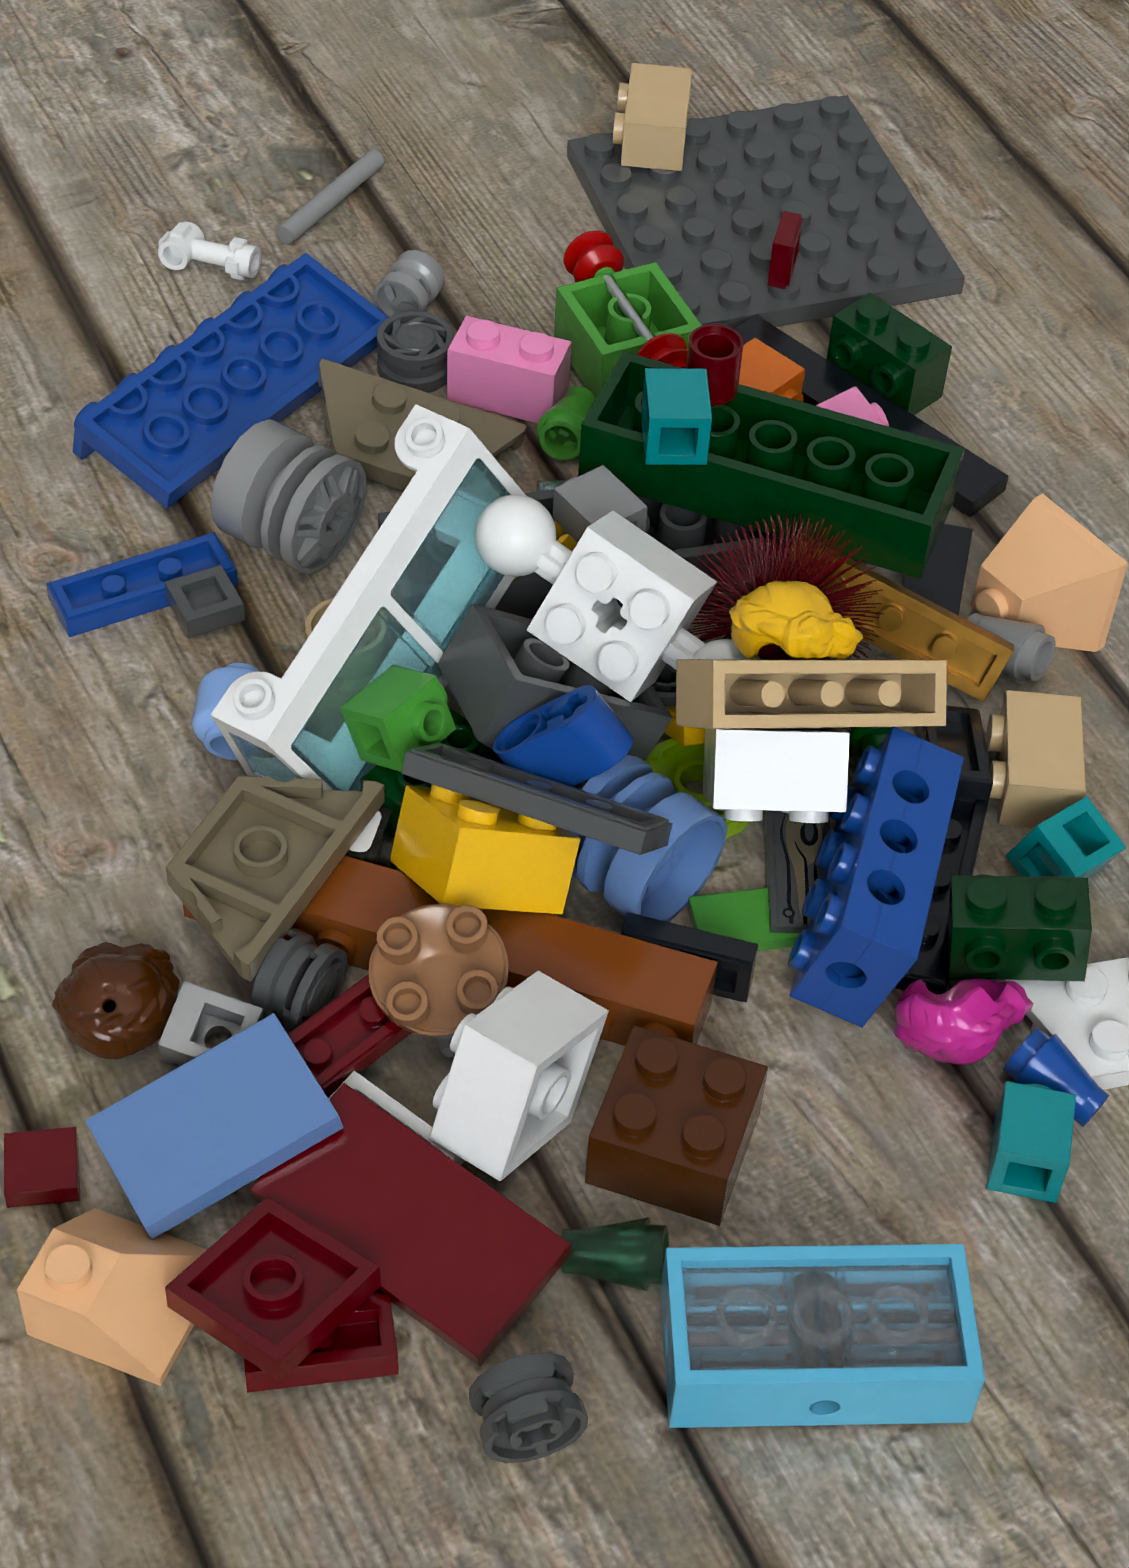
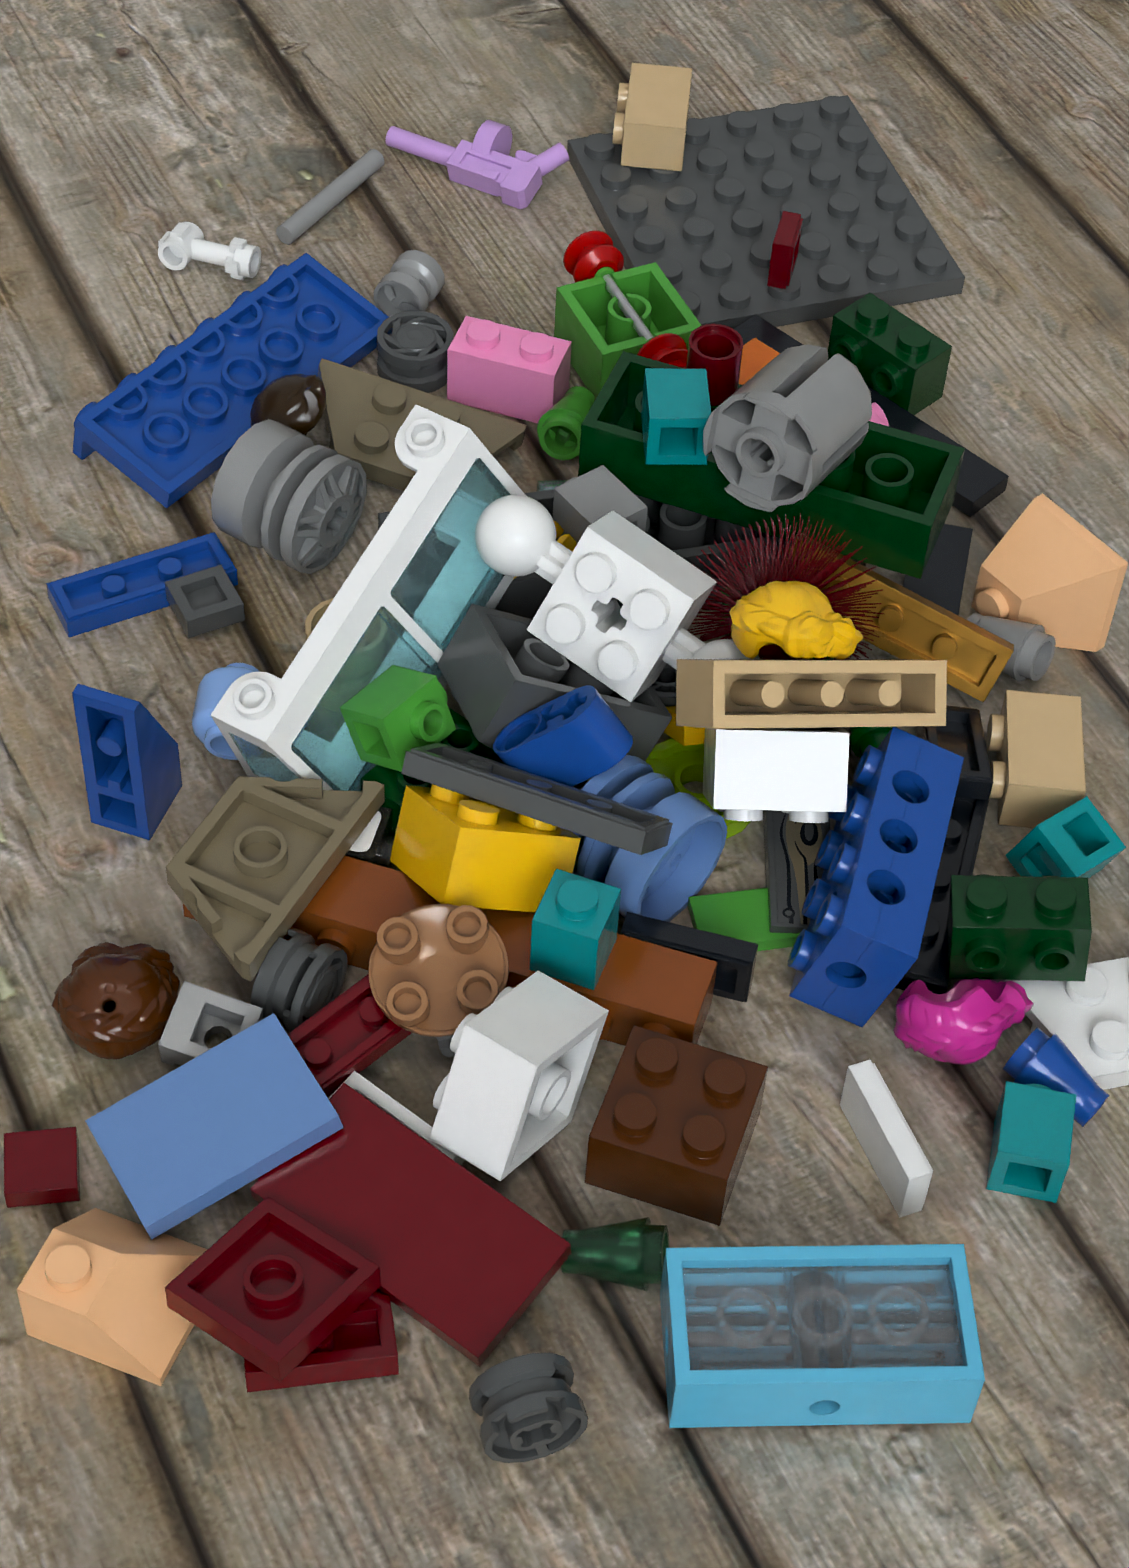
none -> blue slope [72,684,182,840]
none -> dark brown hair [250,374,326,435]
none -> lavender piece [386,120,569,209]
none -> teal brick [529,869,621,990]
none -> light grey cylinder [703,345,872,512]
none -> white tile [840,1060,933,1218]

